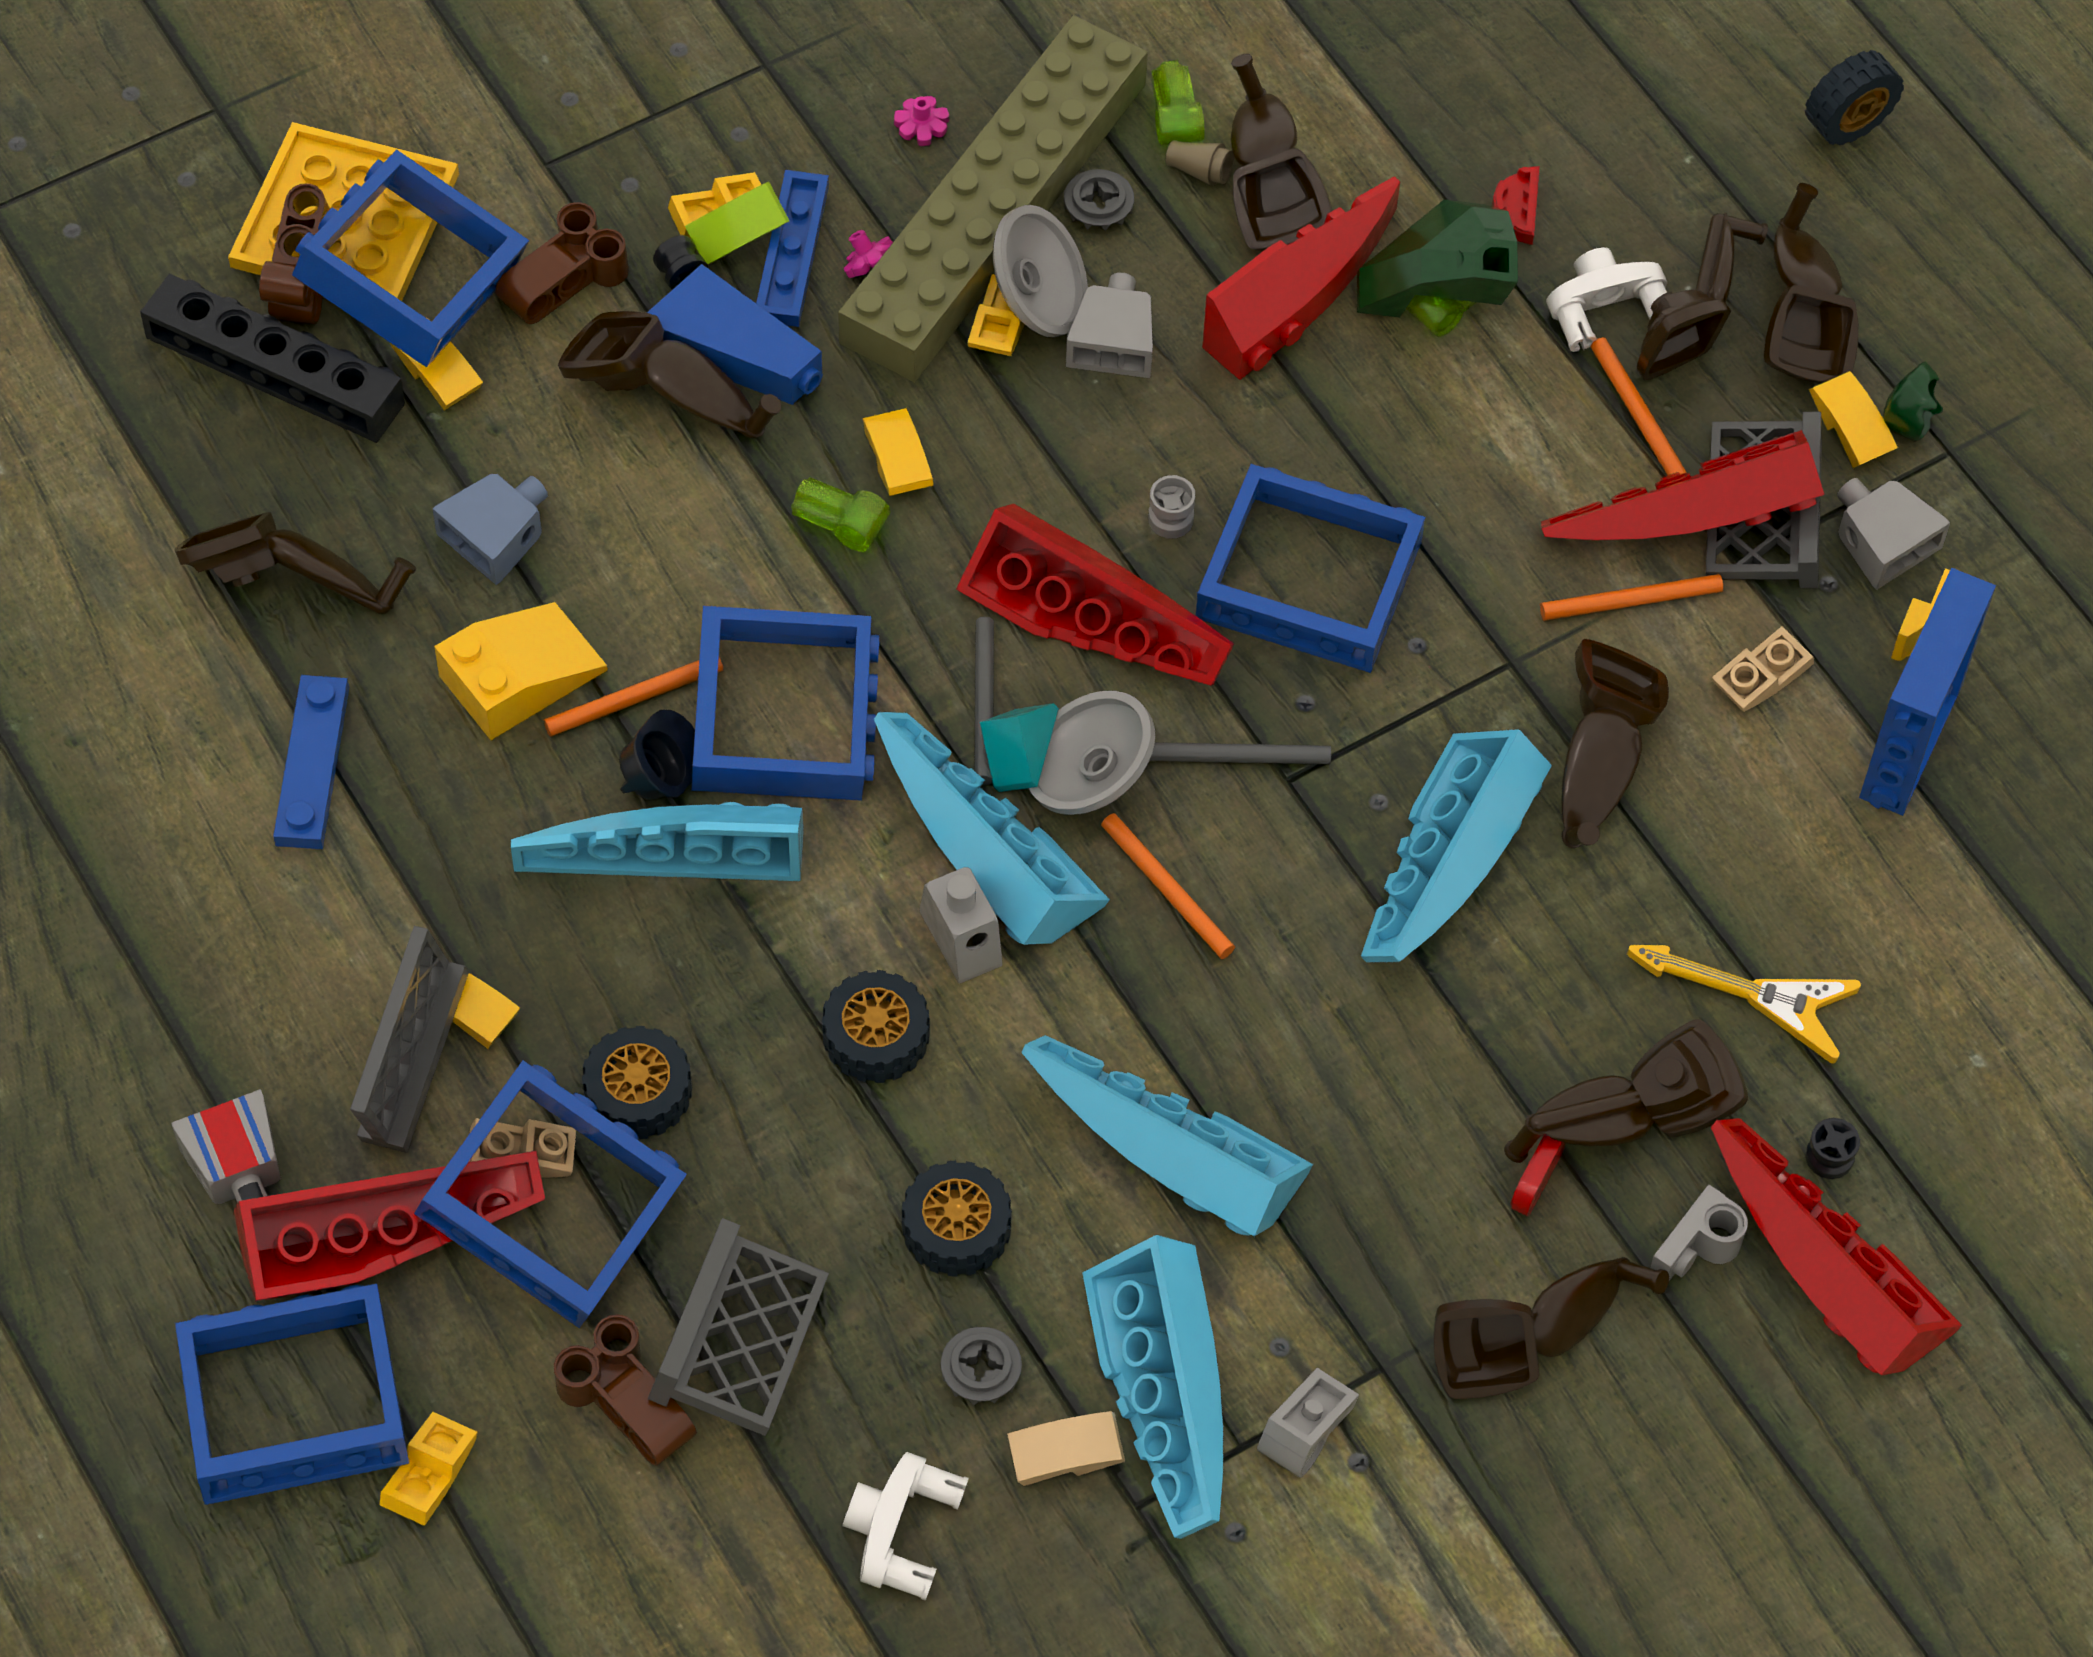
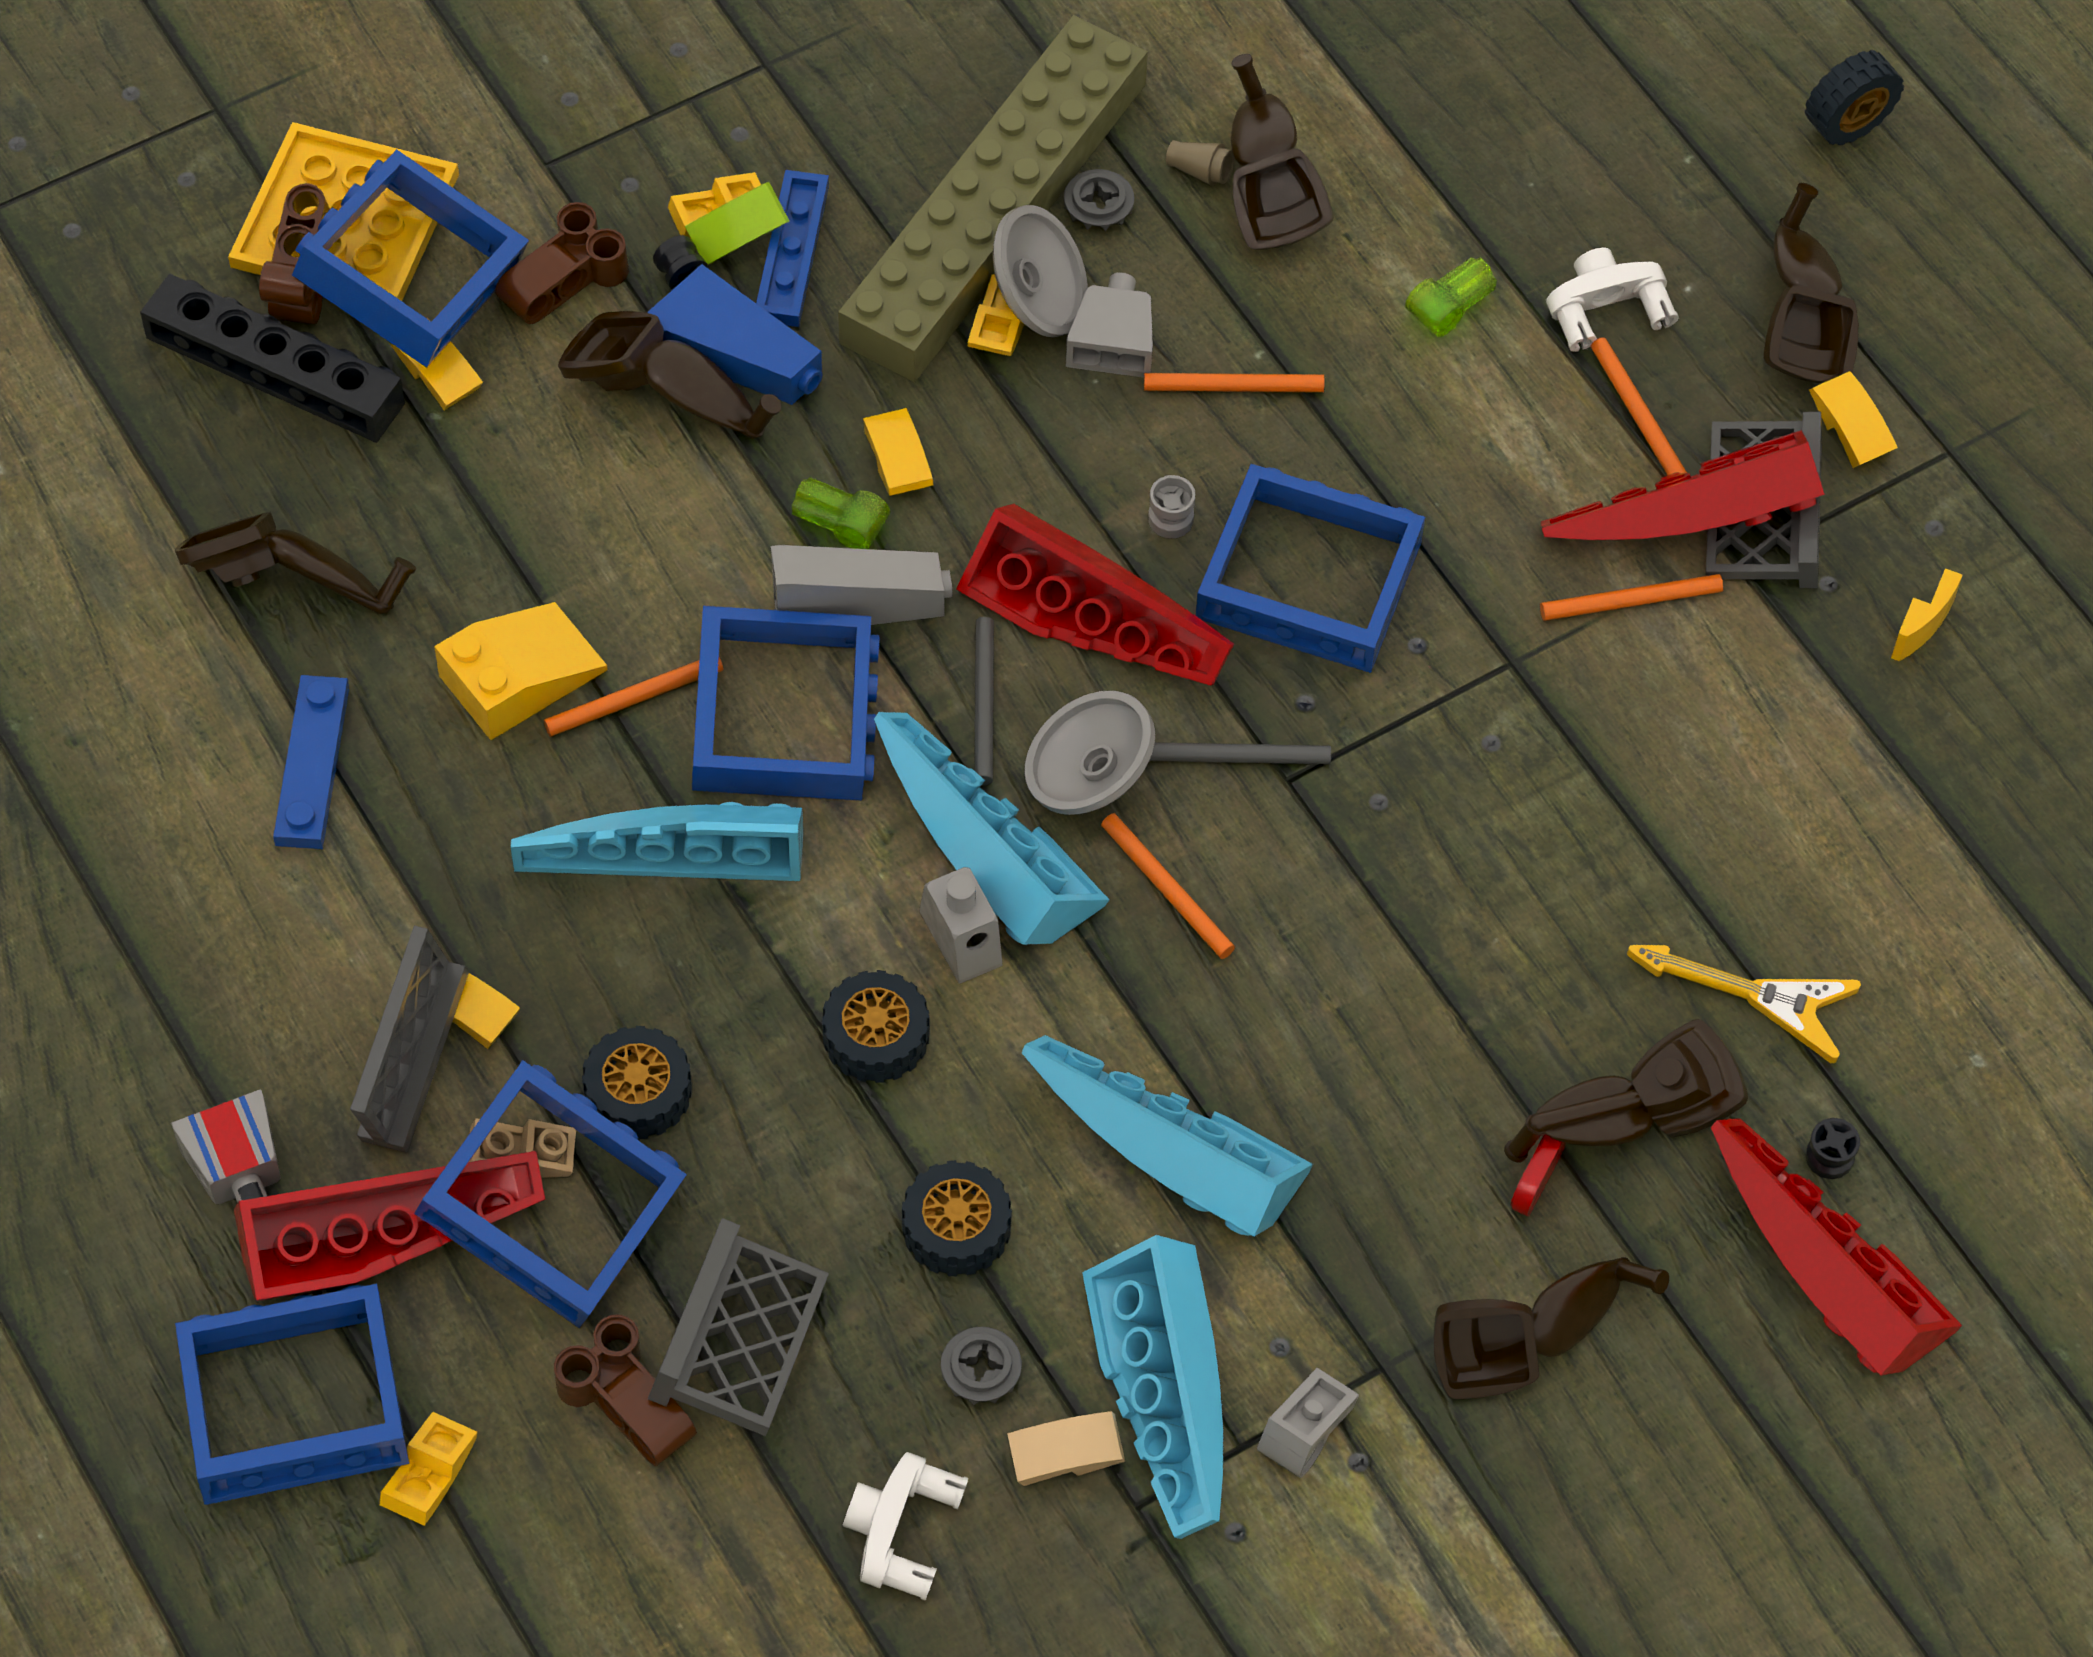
sand blue torso [433,474,548,585] -> none
black piece [619,710,695,800] -> none
dark pink plant [843,230,893,278] -> none
dark pink plant [894,96,949,146] -> none
teal slope [980,703,1059,792] -> none
clear neon green piece [1151,60,1205,145] -> none
red wedge [1202,177,1400,380] -> none
dark green brick [1357,199,1518,318] -> none
medium azure wedge [1361,730,1552,962] -> none
red tile [1492,166,1540,245] -> none
dark brown piece [1561,639,1669,848] -> none
dark brown piece [1637,212,1768,380] -> none
light grey plate [1650,1184,1748,1281] -> none
tan slope [1712,626,1814,712] -> none
light grey torso [1837,478,1950,590] -> none
blue window [1859,568,1996,816] -> none
dark green hair [1883,362,1943,442] -> none
none -> light grey slope [771,545,952,625]
none -> orange bar [1144,373,1324,393]

